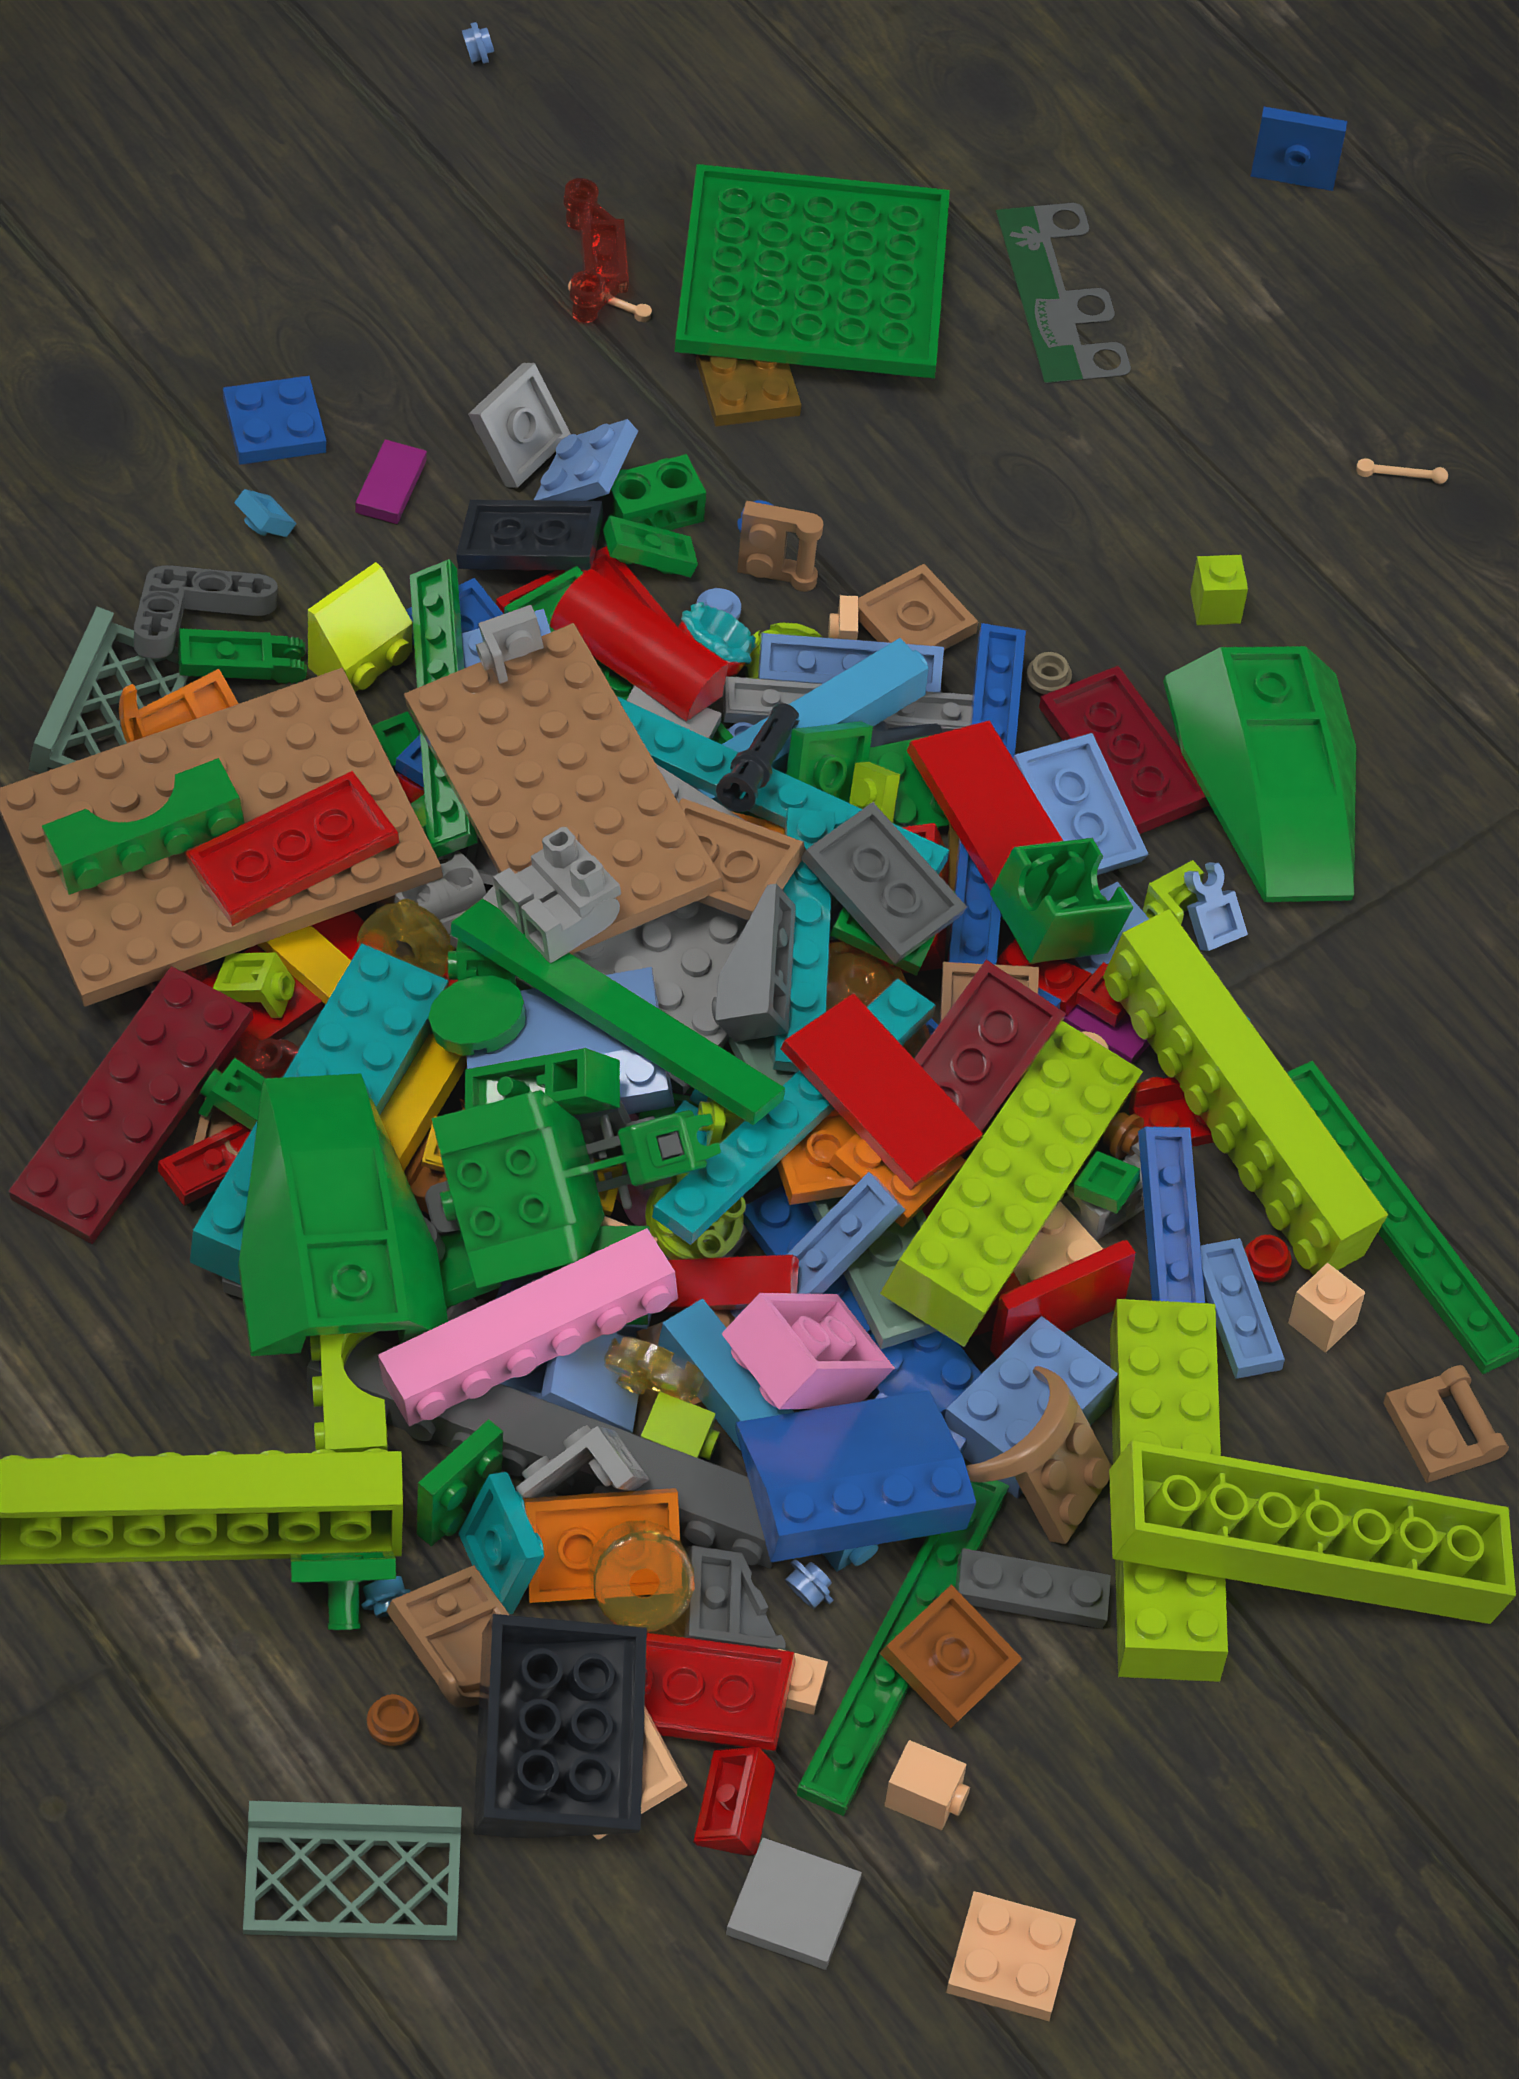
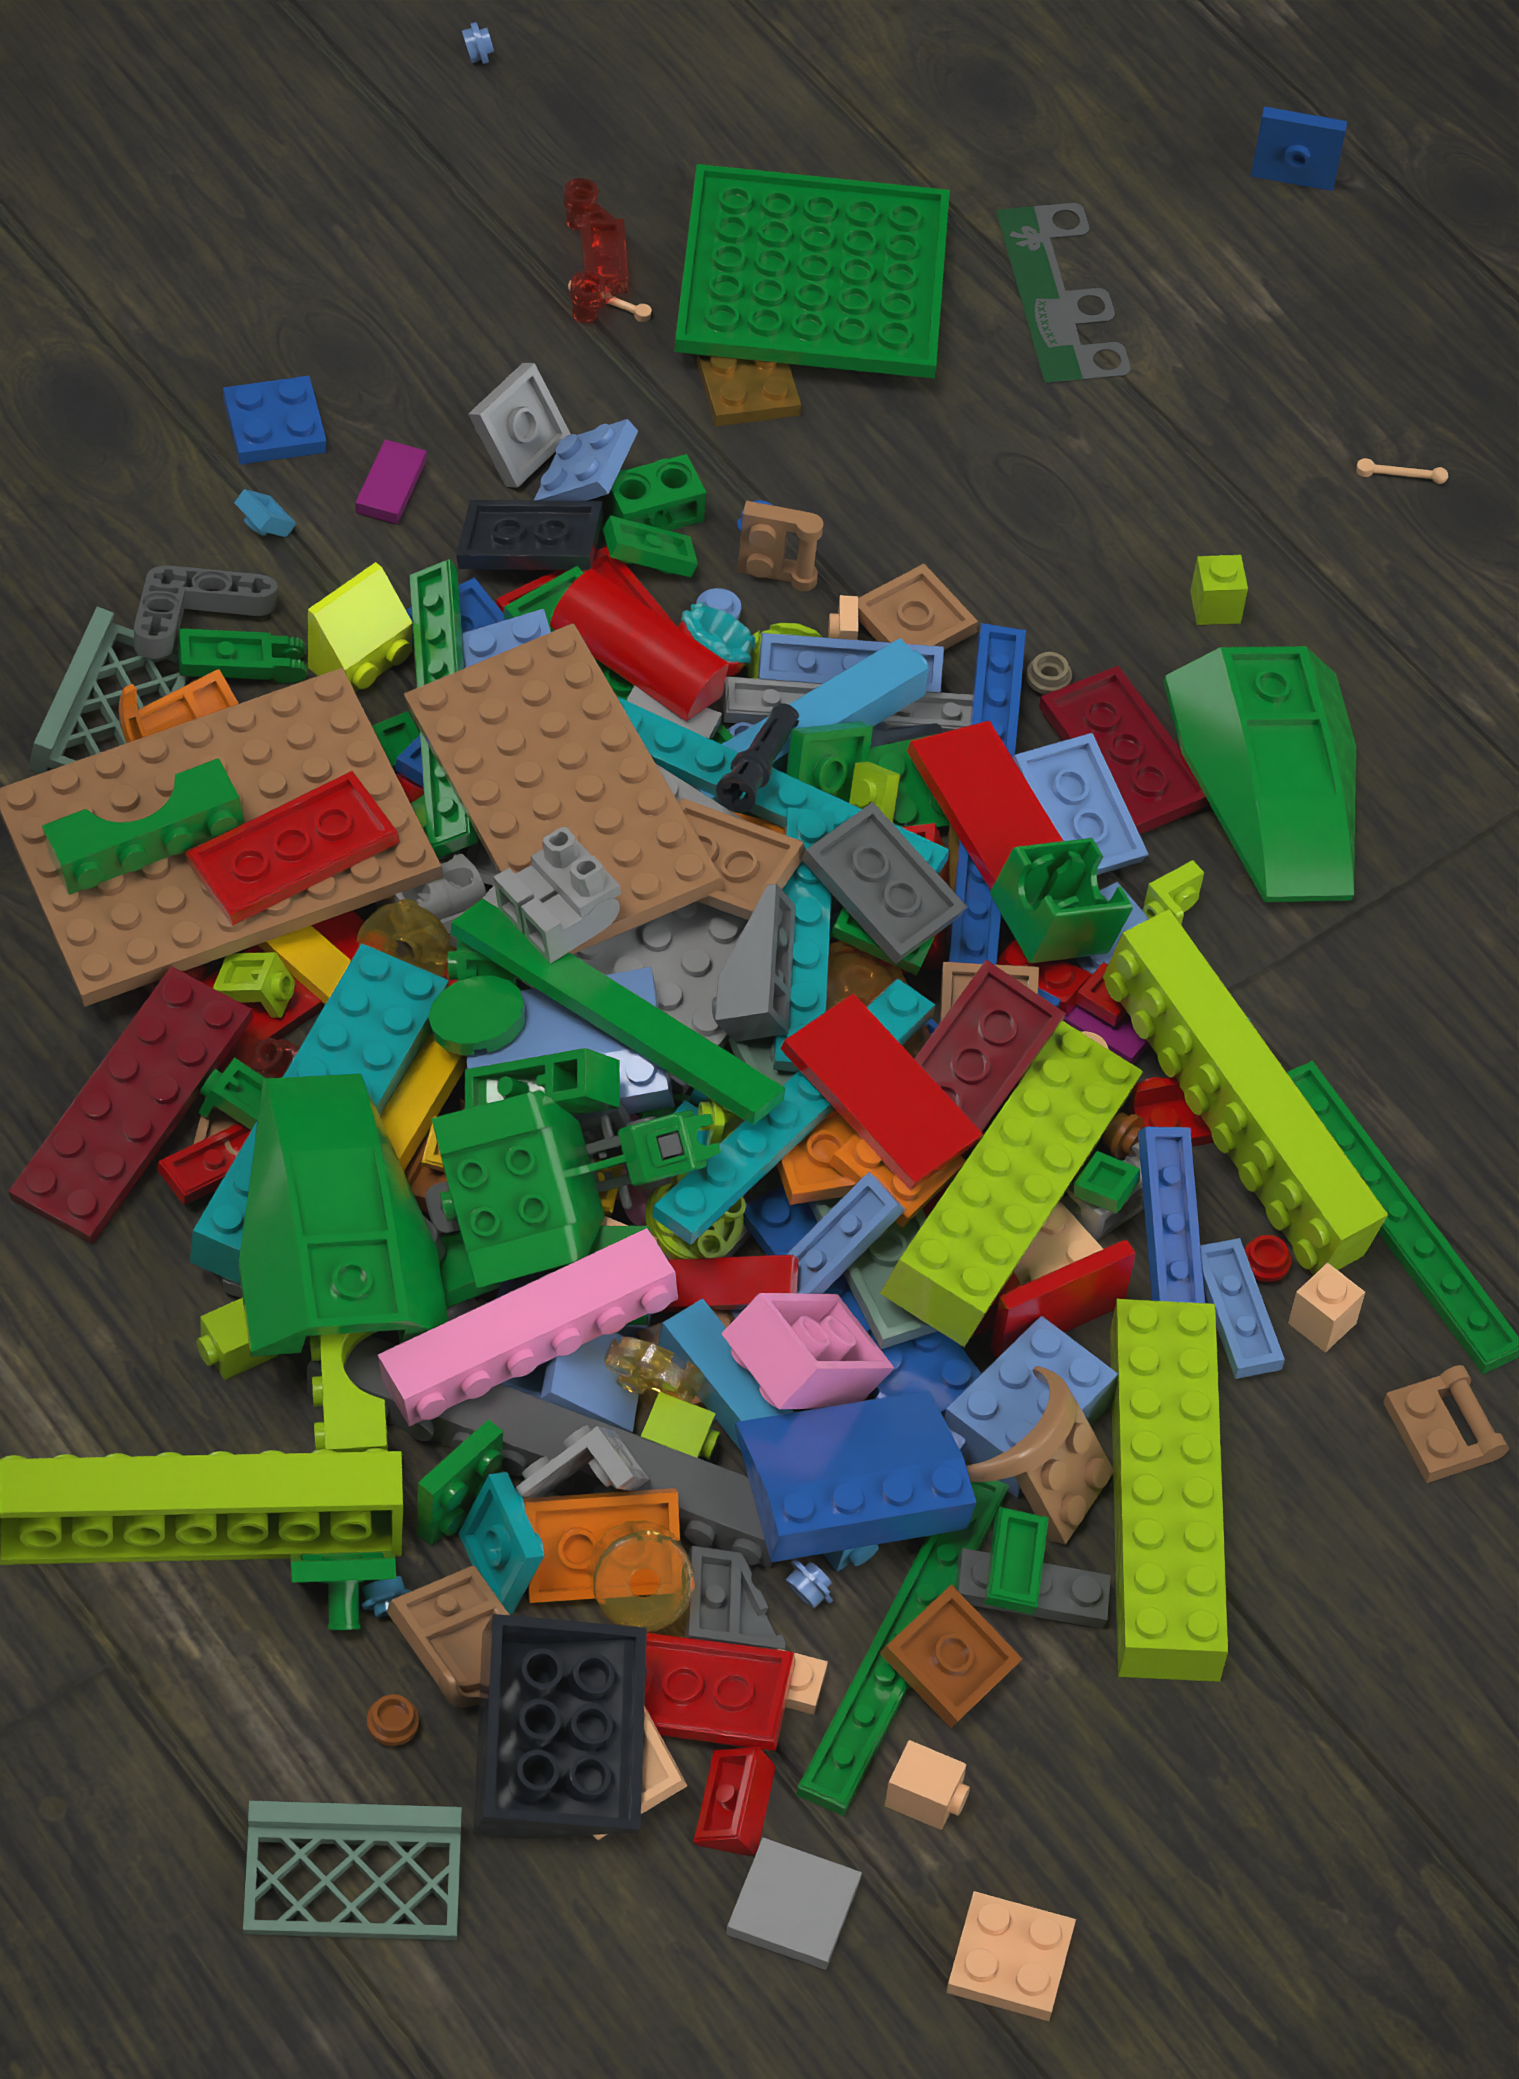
light grey bracket [476,605,544,684] -> none
lime brick [1109,1440,1516,1624] -> none
medium blue plate [1184,862,1248,951] -> none
none -> lime brick [196,1298,278,1380]
none -> green tile [984,1507,1049,1615]

